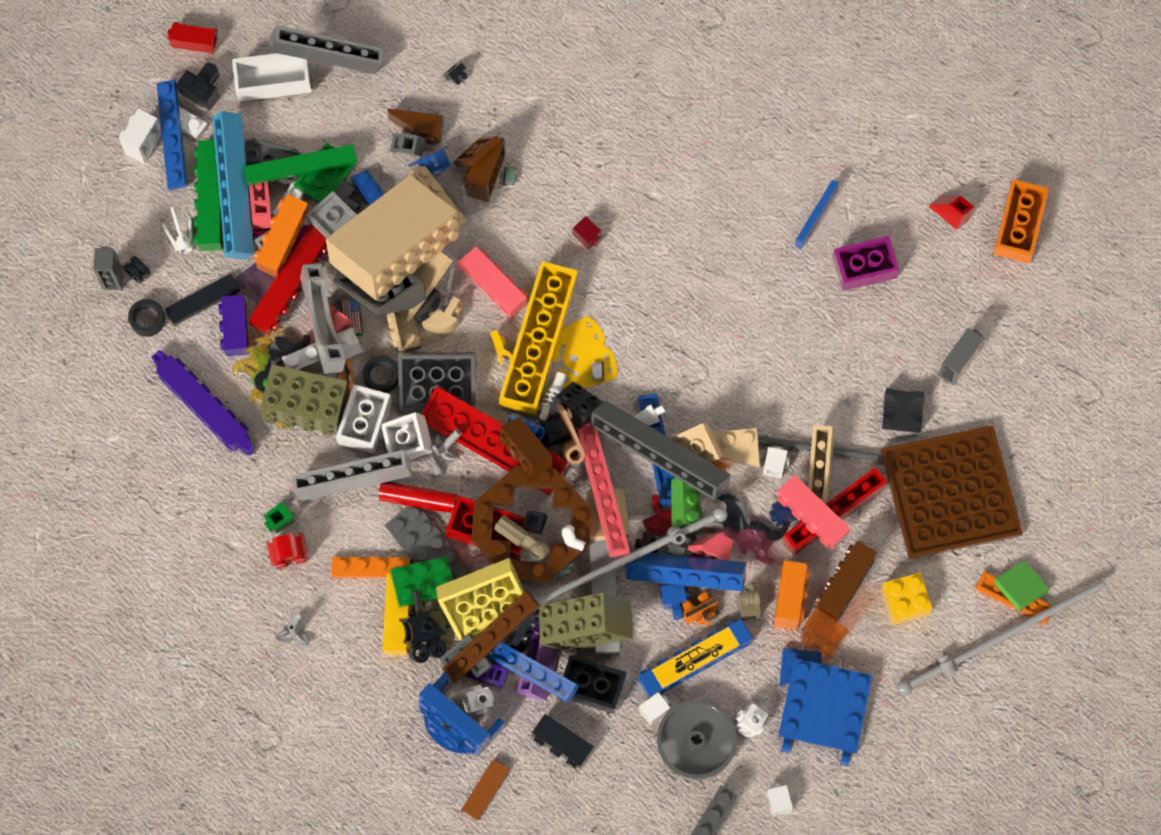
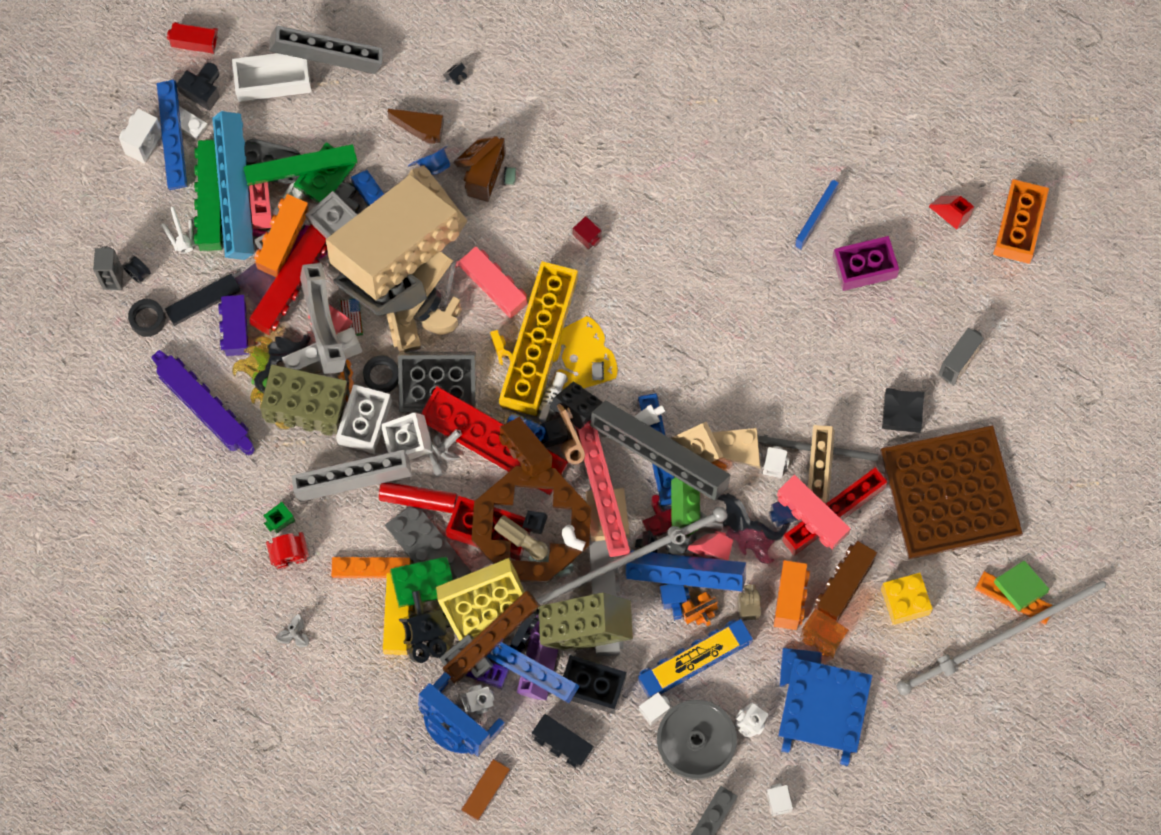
dark grey brick [390,133,426,157] -> none

